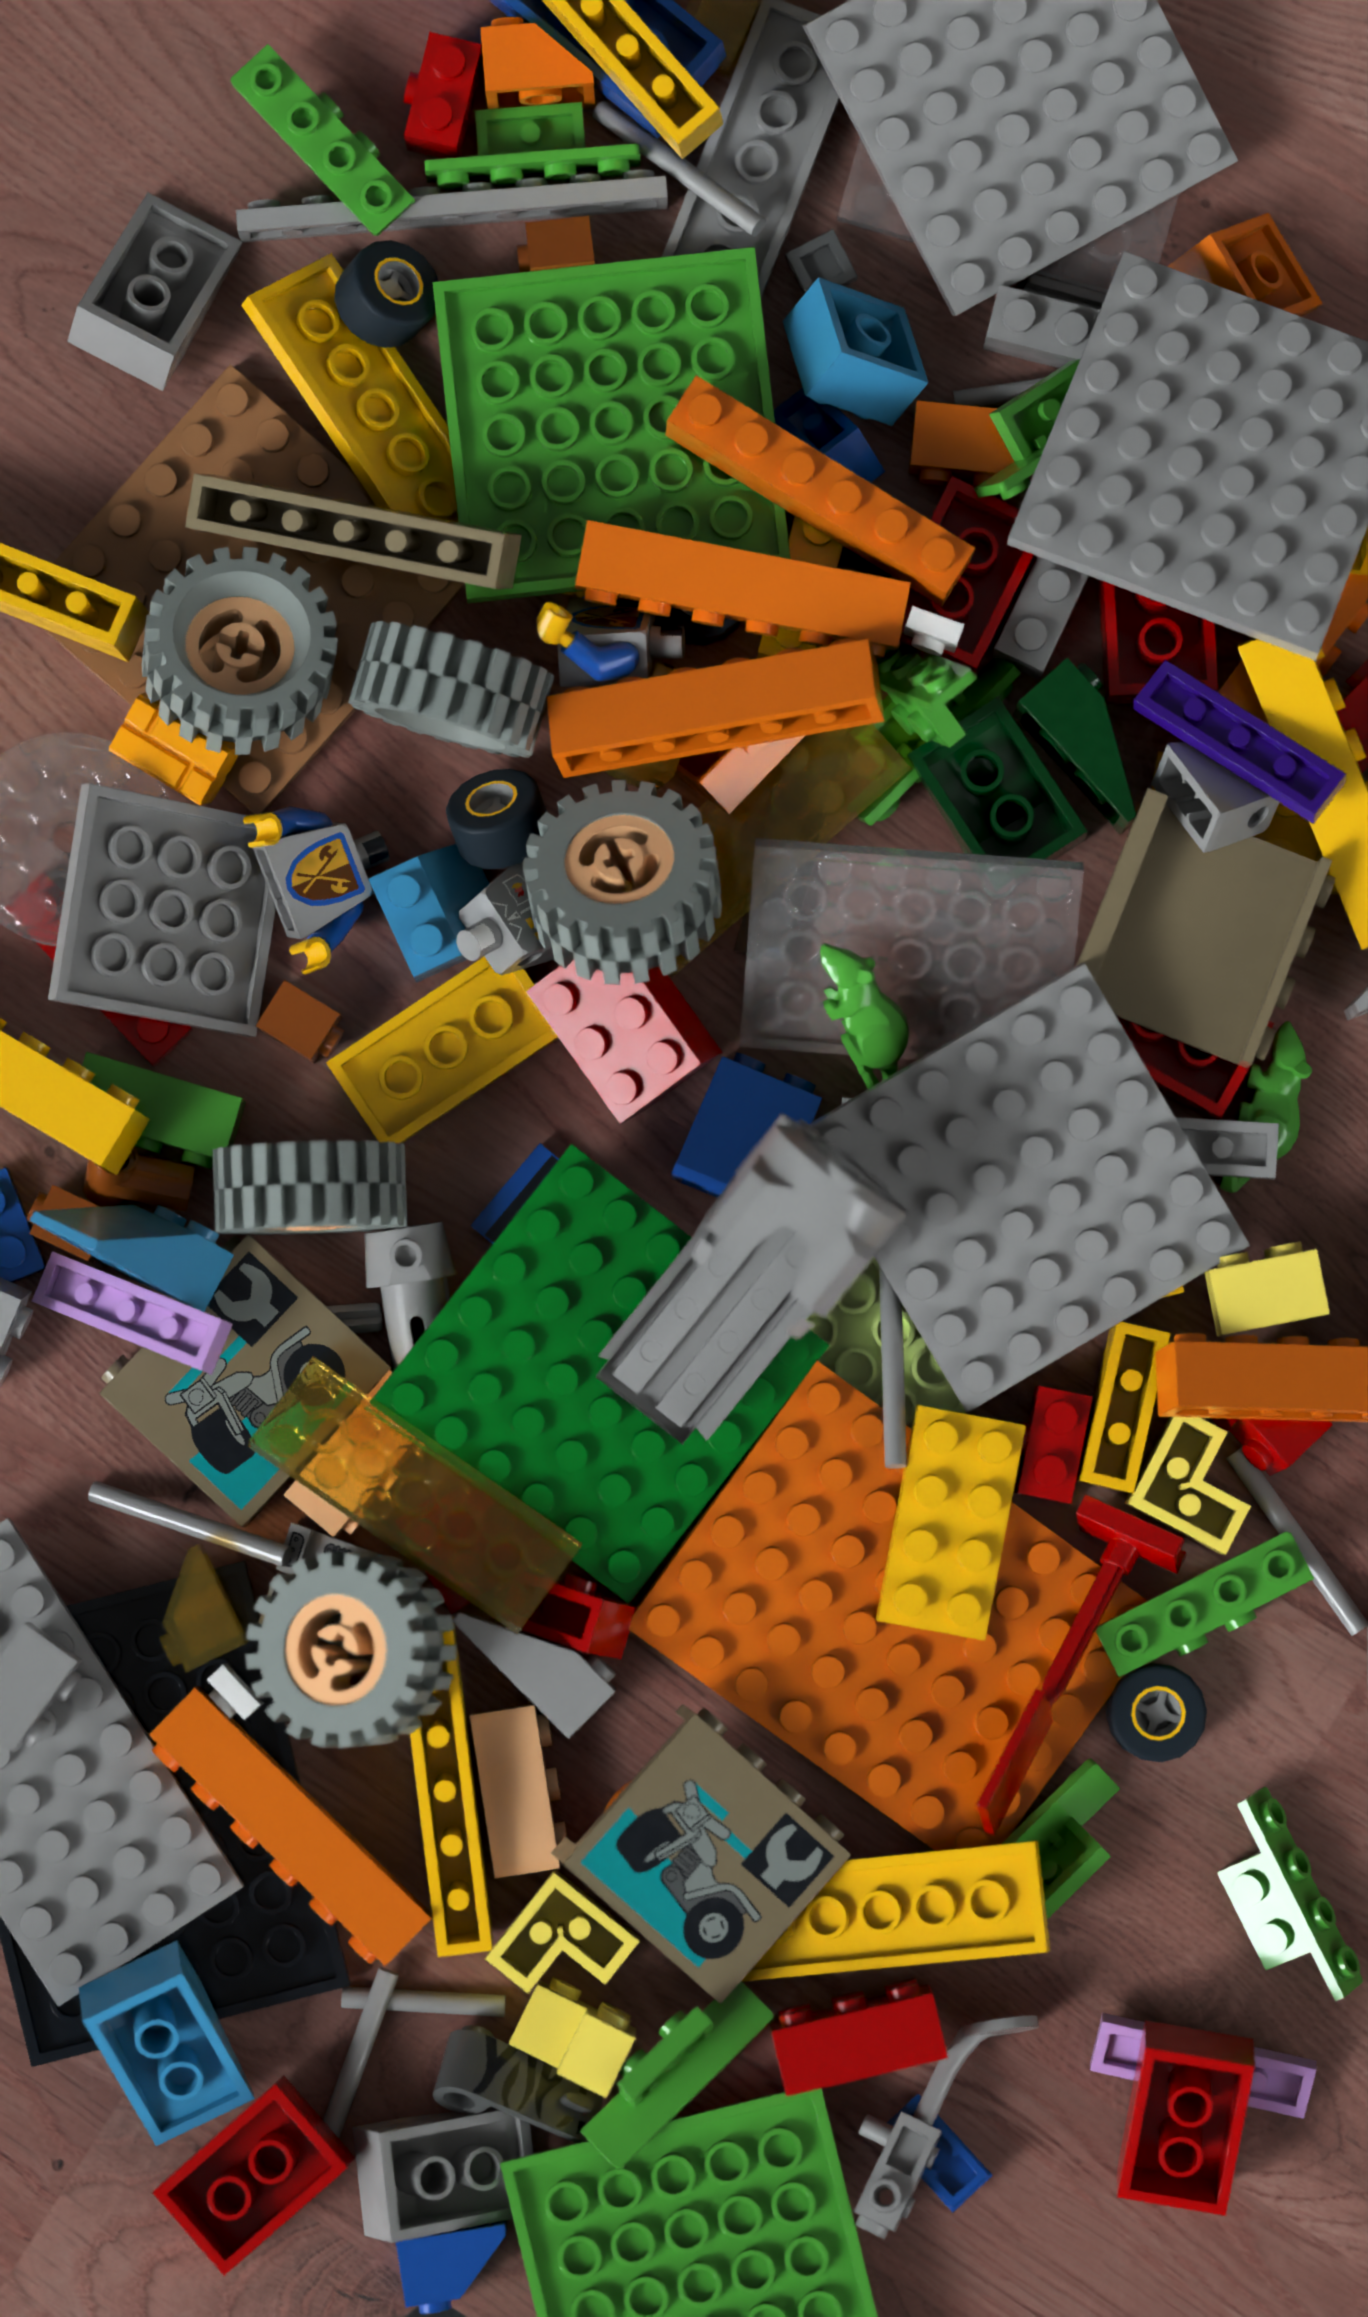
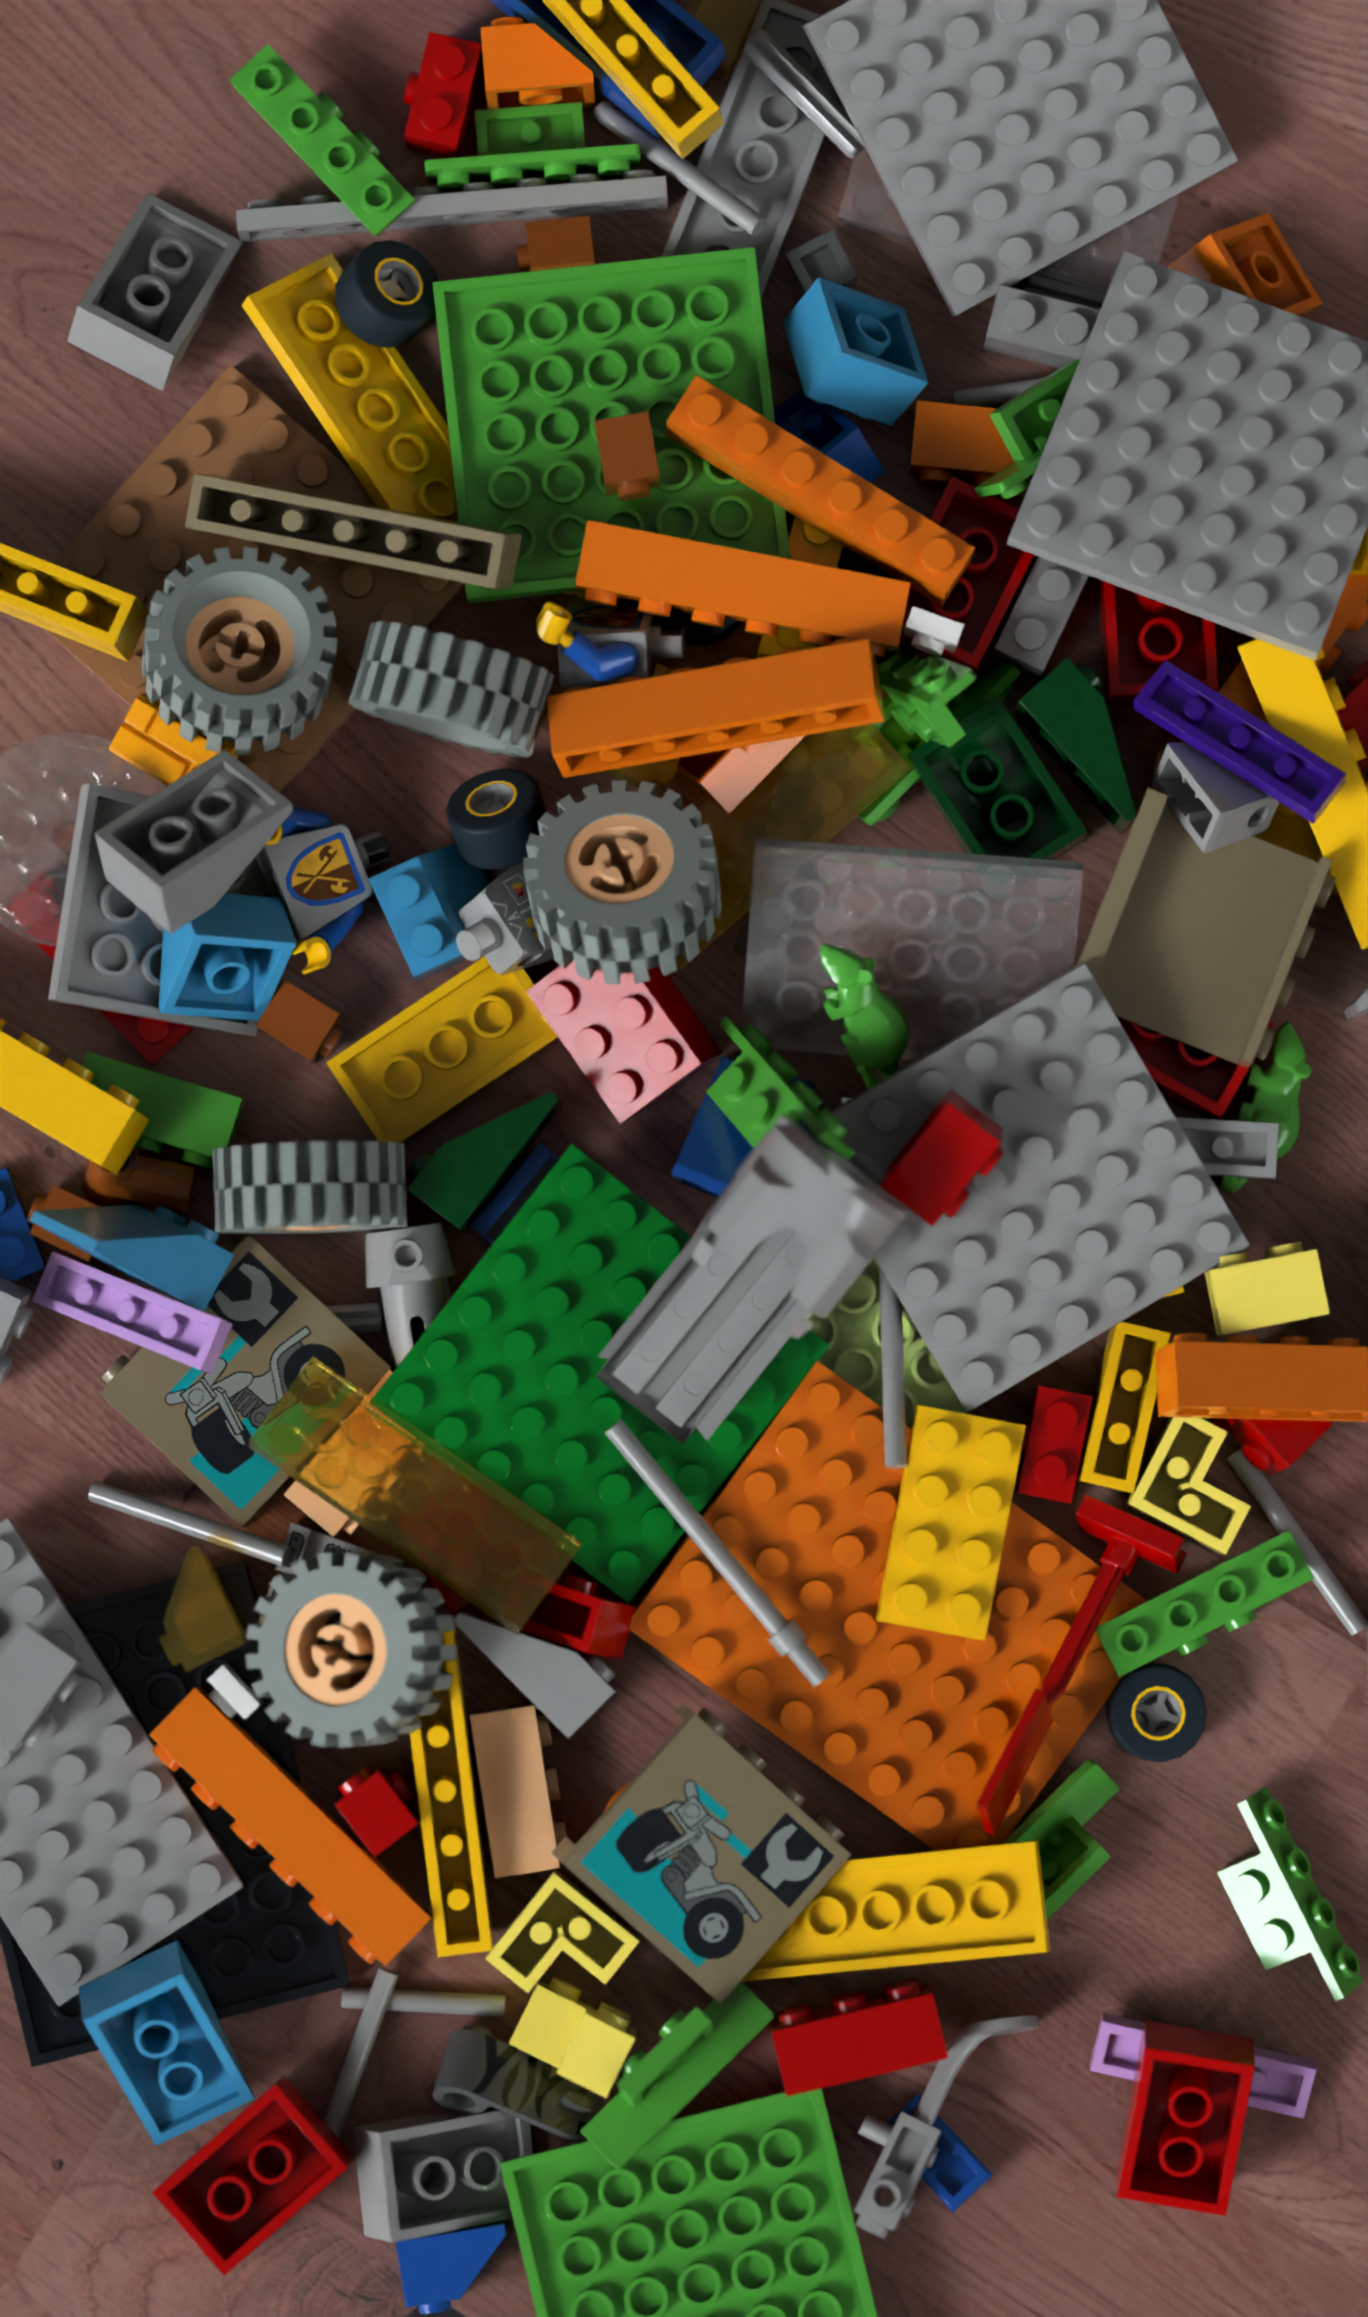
none -> light grey slope [95,750,293,934]
none -> dark azure slope [159,893,296,1021]
none -> red brick [334,1766,421,1858]
none -> dark green slope [407,1092,562,1234]
none -> dark orange brick [594,412,660,501]
none -> light grey bar [605,1419,831,1687]
none -> bright green bracket [706,1016,856,1160]
none -> light grey axle [743,28,865,158]
none -> red brick [880,1089,1004,1227]

